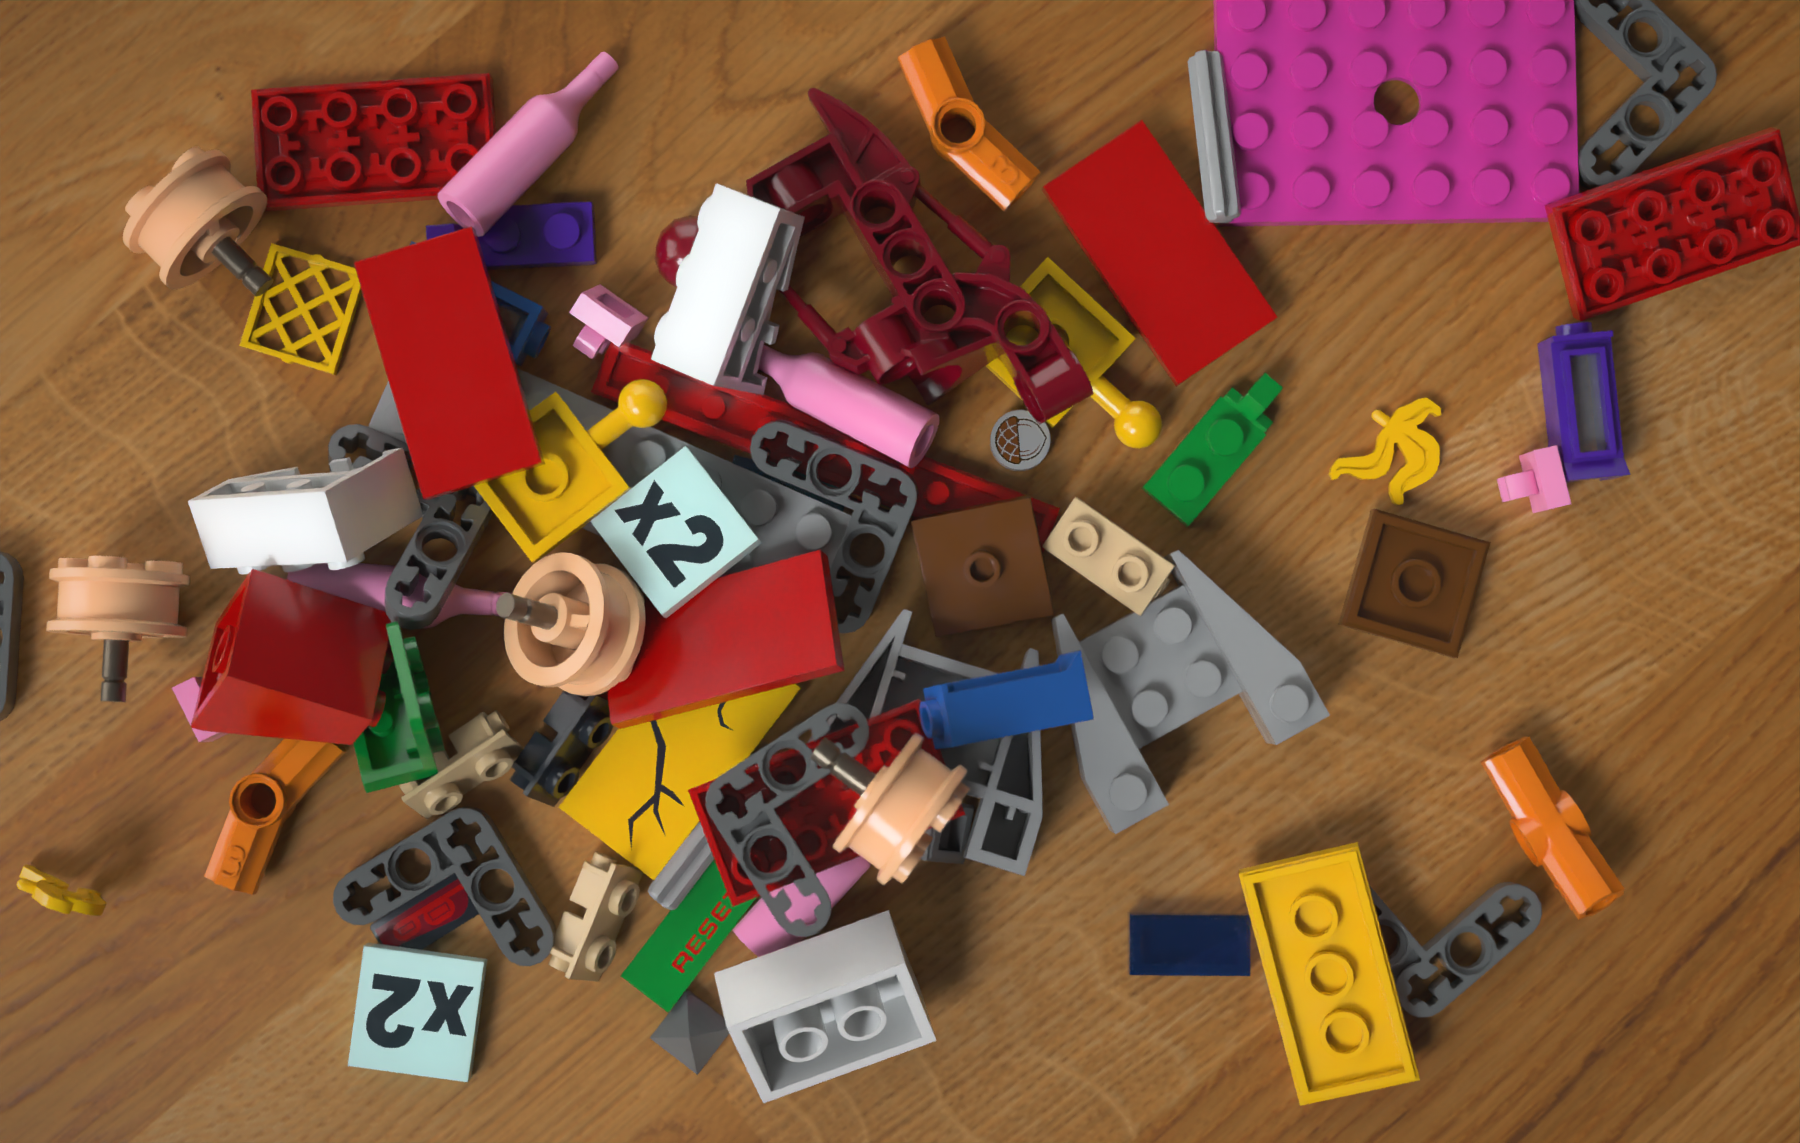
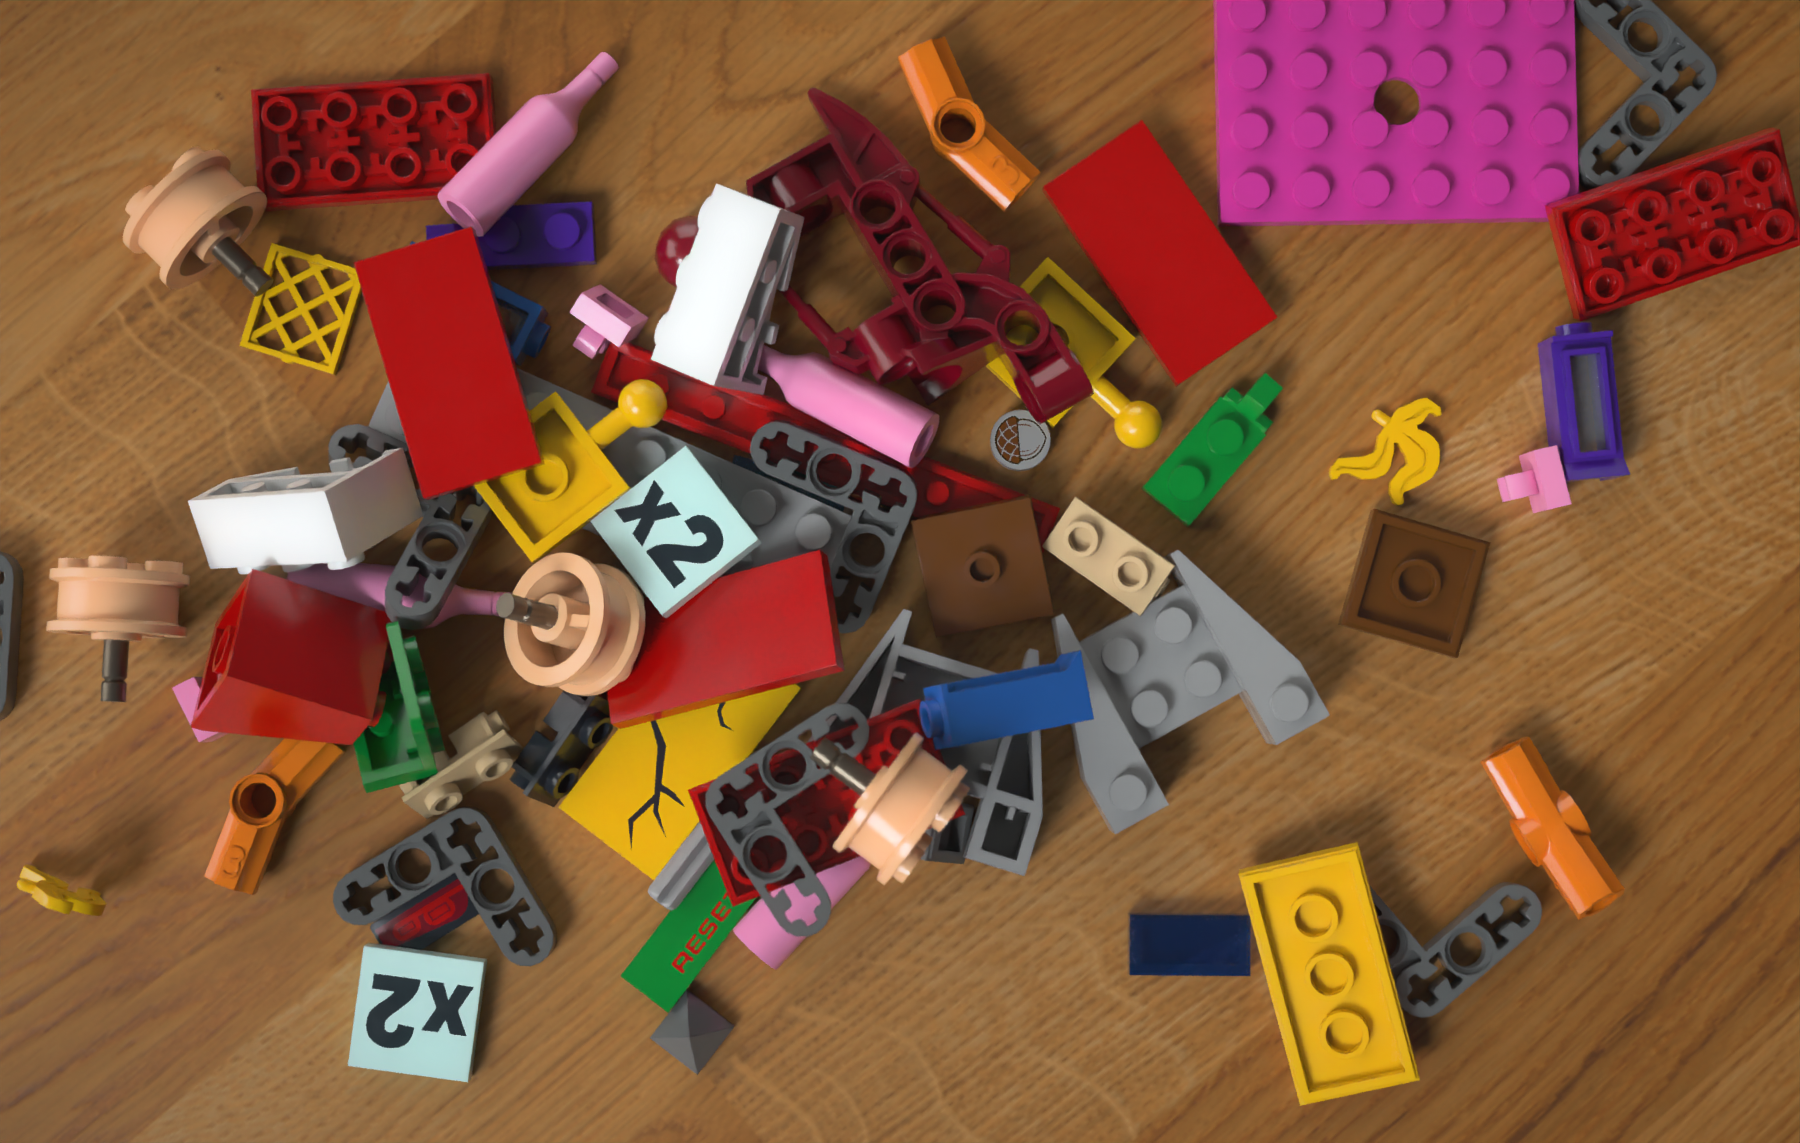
tan hinge [549,852,643,982] -> none
white brick [714,910,937,1103] -> none
light grey axle [1188,50,1241,223] -> none

